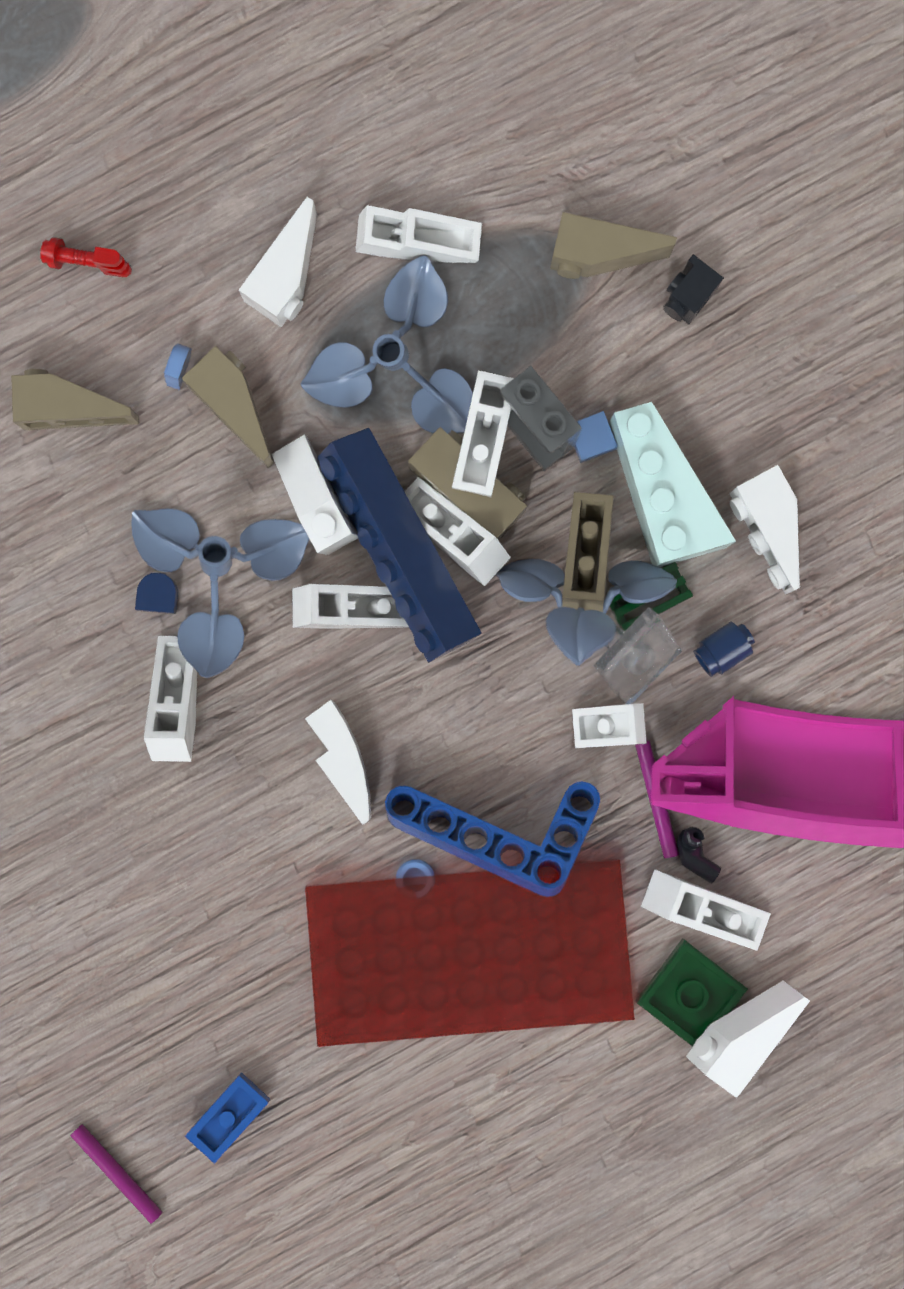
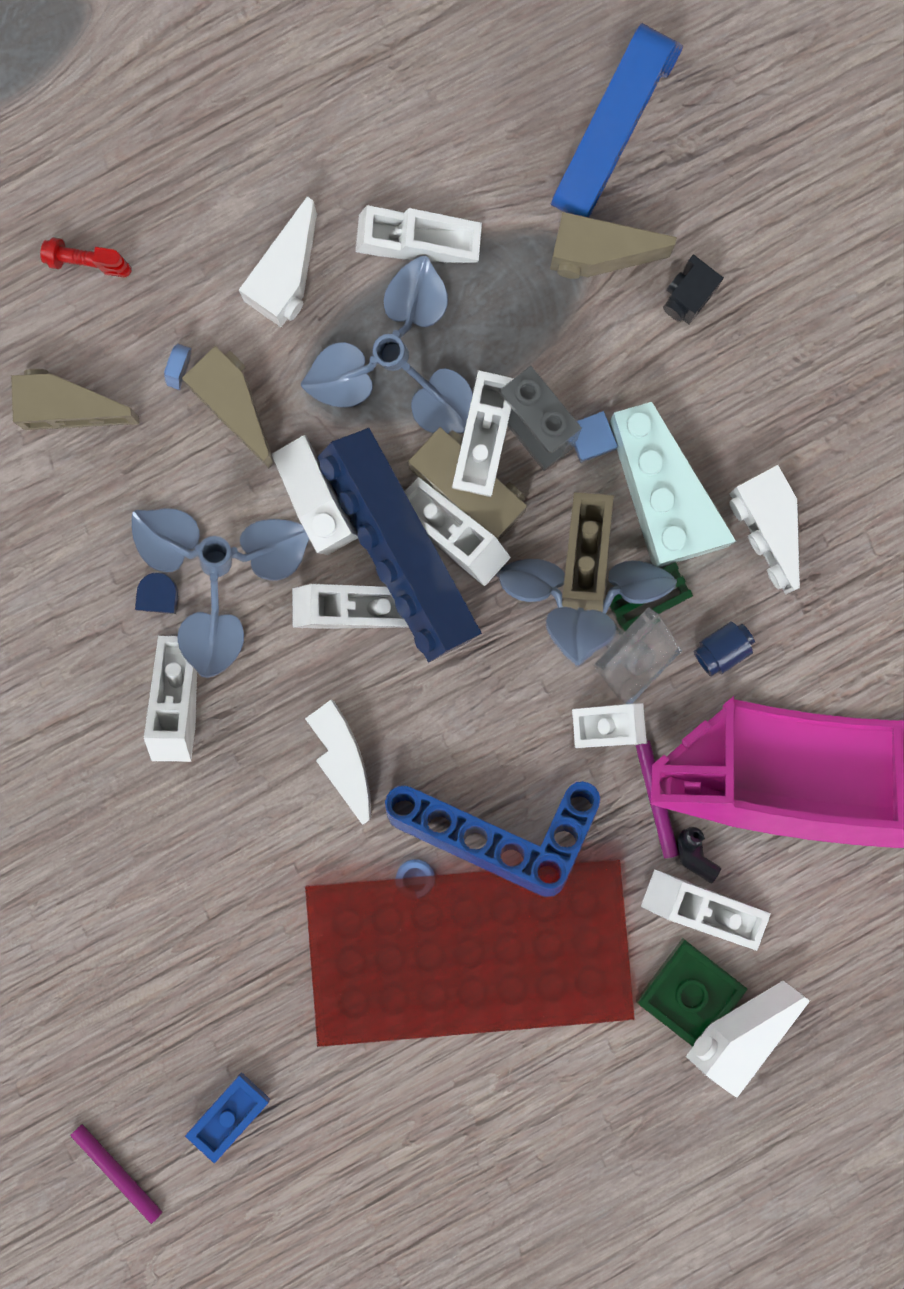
none -> blue beam [551,23,683,218]

